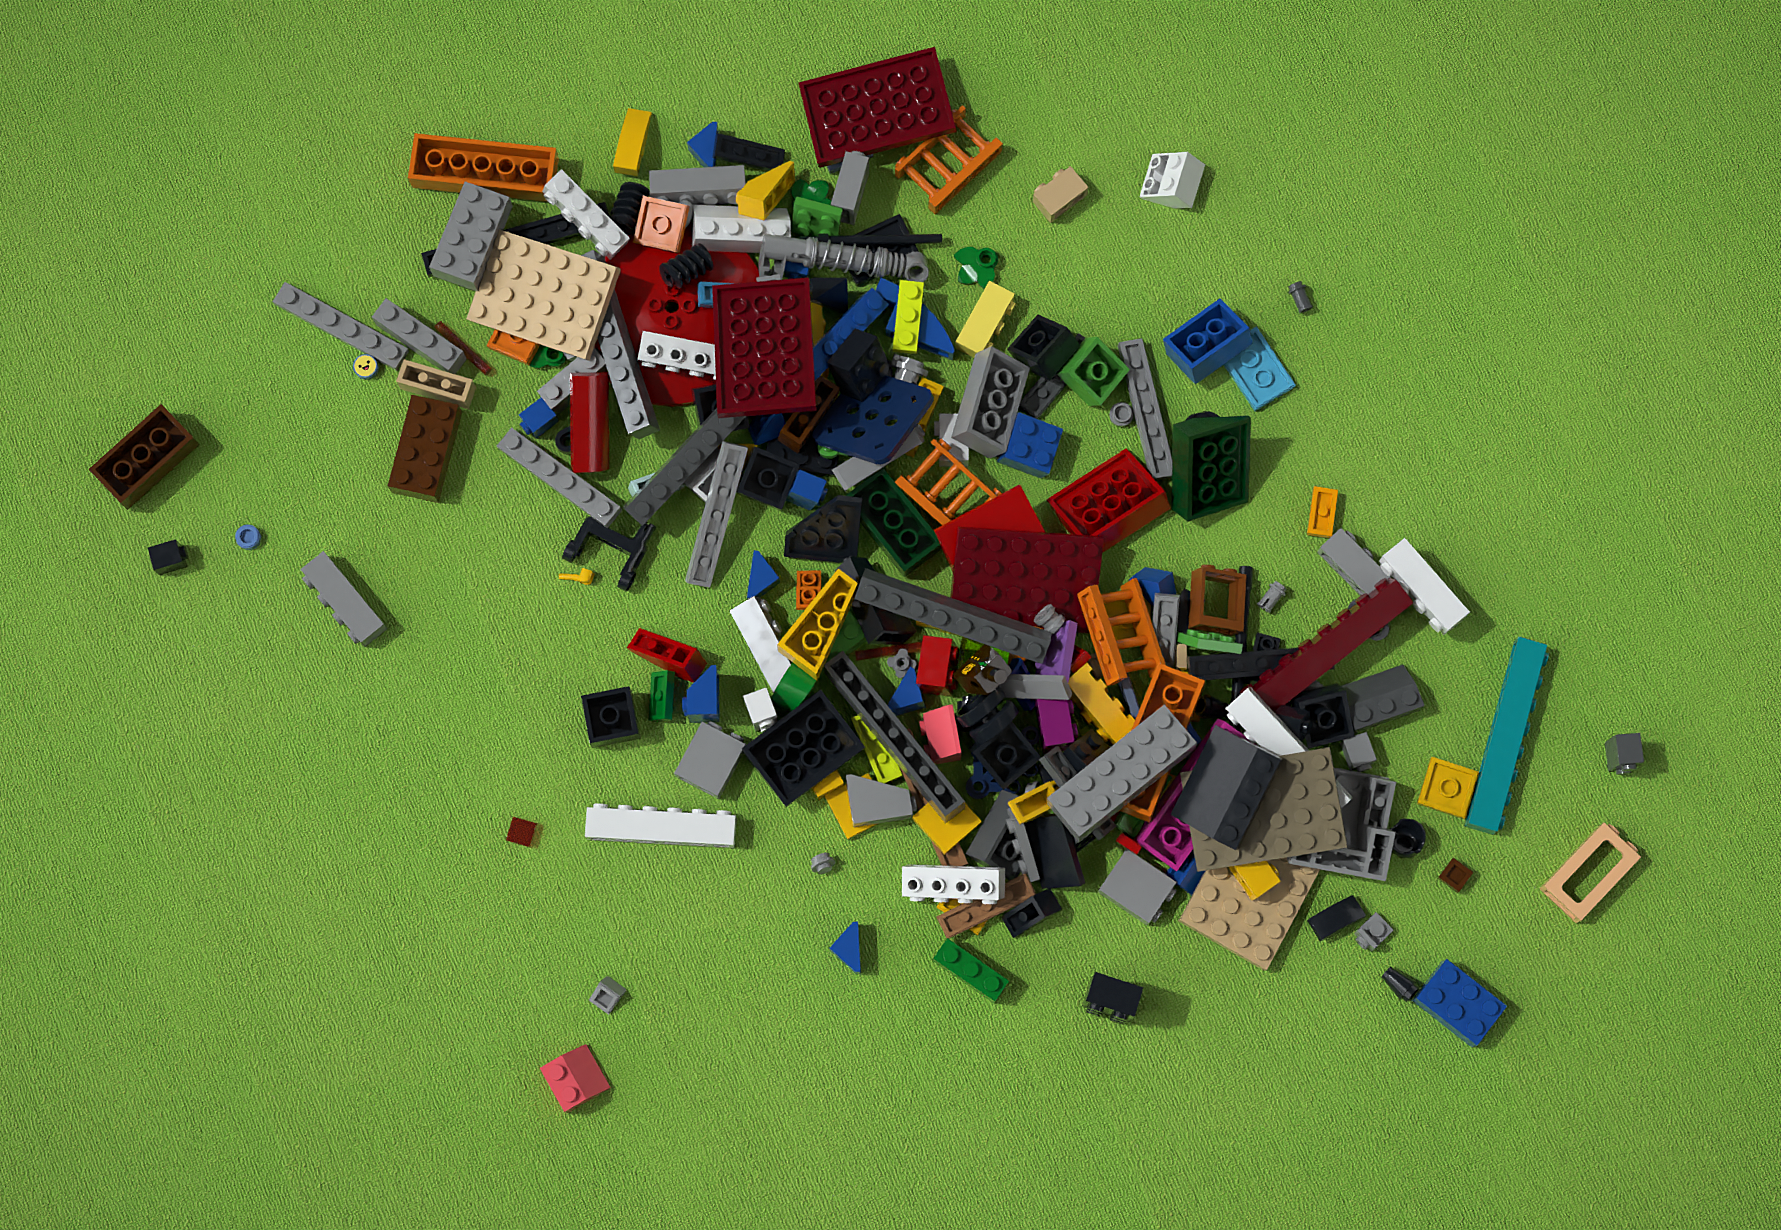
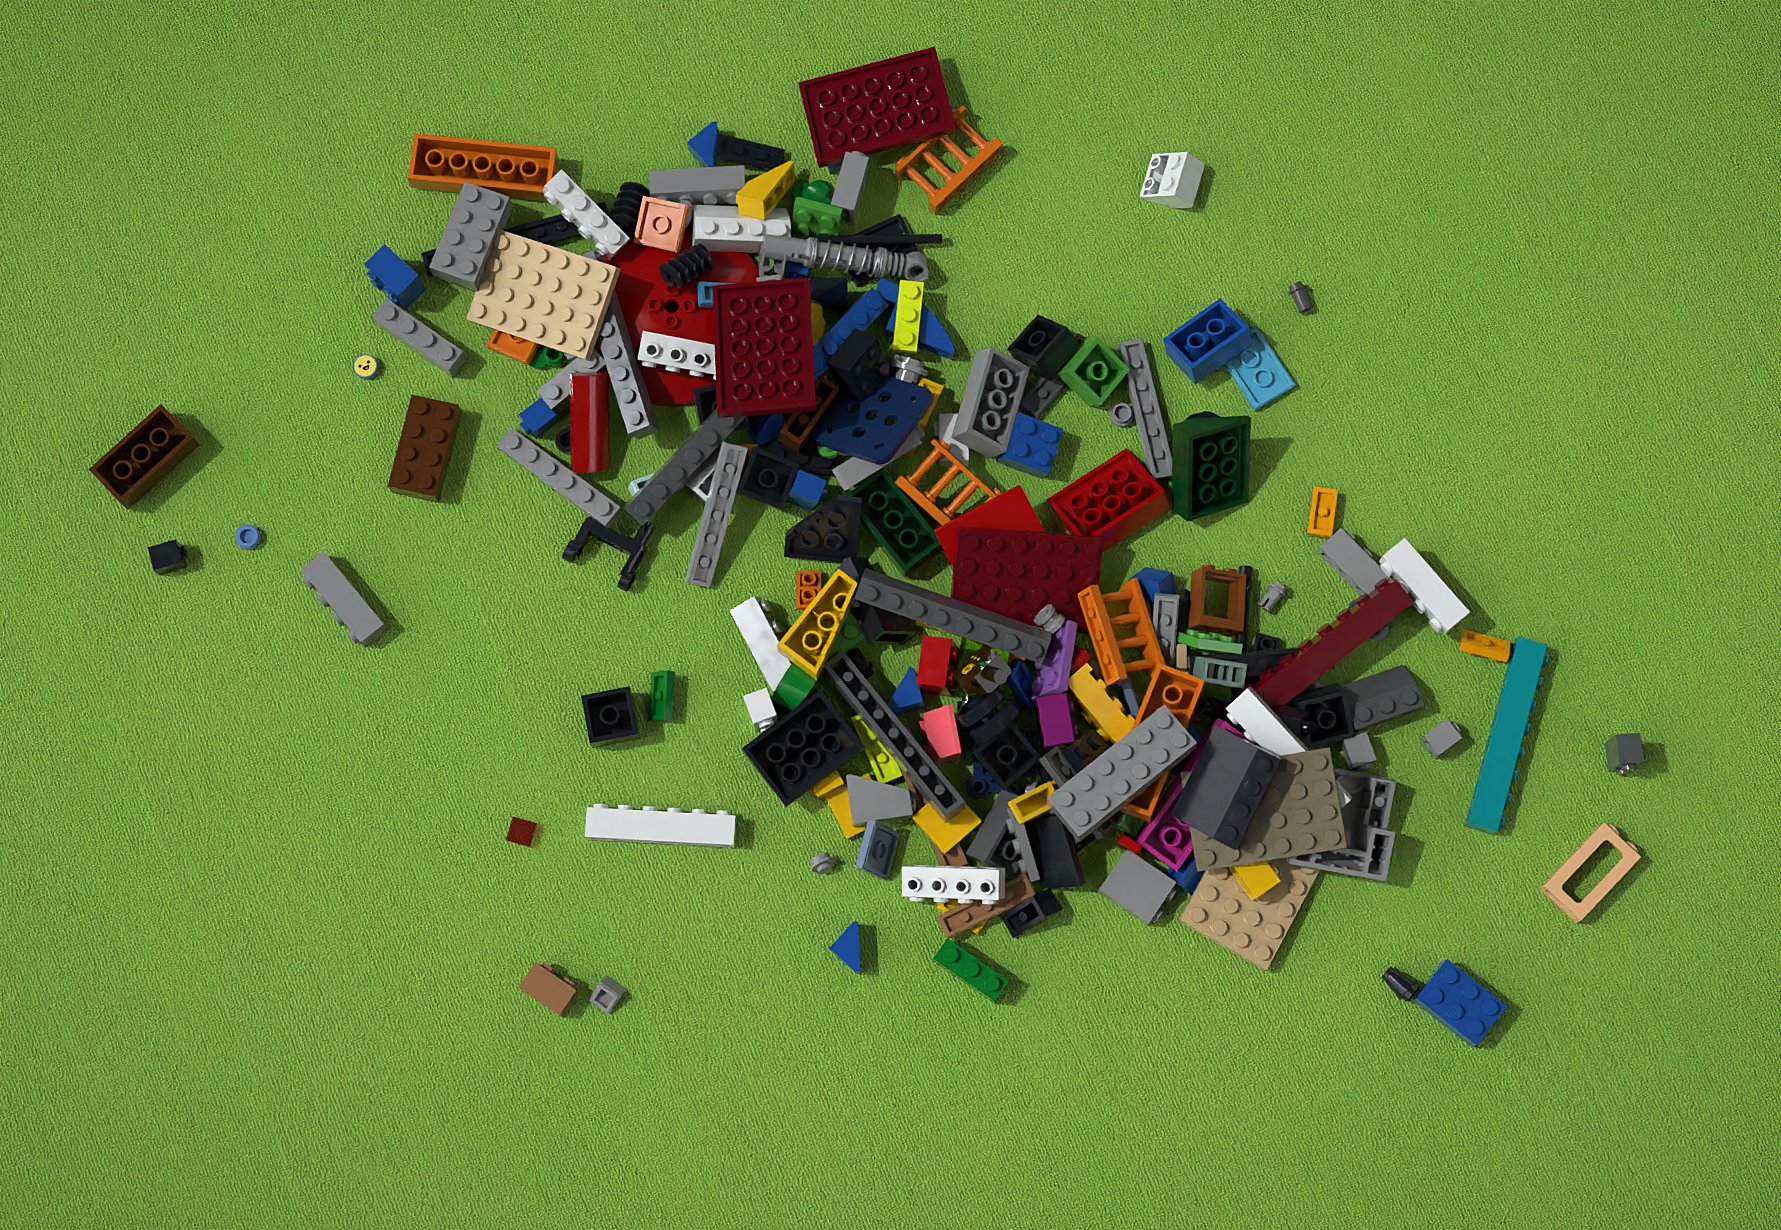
light grey plate [273,282,409,371] -> none
tan brick [396,359,476,409] -> none
clear red bar [435,321,492,376] -> none
coral slope [540,1044,611,1113] -> none
yellow hand [559,568,595,585] -> none
yellow slope [613,108,652,176] -> none
red slope [627,628,707,683] -> none
light grey brick [674,721,746,799] -> none
blue slope [682,665,720,723] -> none
blue slope [747,550,780,600] -> none
clear red bar [855,641,922,661] -> none
light grey plate [887,649,916,678] -> none
green plate [954,246,998,289] -> none
light yellow brick [955,281,1016,358] -> none
light grey tile [999,674,1072,700] -> none
tan brick [1033,166,1089,223] -> none
black brick [1082,972,1143,1025] -> none
black slope [1307,895,1366,942] -> none
light grey bracket [1354,912,1393,951] -> none
black hair [1390,818,1426,858] -> none
yellow tile [1417,757,1479,819] -> none
reddish brown plate [1437,858,1473,893] -> none
none -> blue brick [364,244,426,310]
none -> medium nougat brick [518,962,579,1017]
none -> black pin [847,648,874,679]
none -> sand blue tile [855,819,900,881]
none -> sand green slope [1193,656,1247,688]
none -> light grey brick [1420,718,1462,759]
none -> light orange plate [1459,629,1510,662]

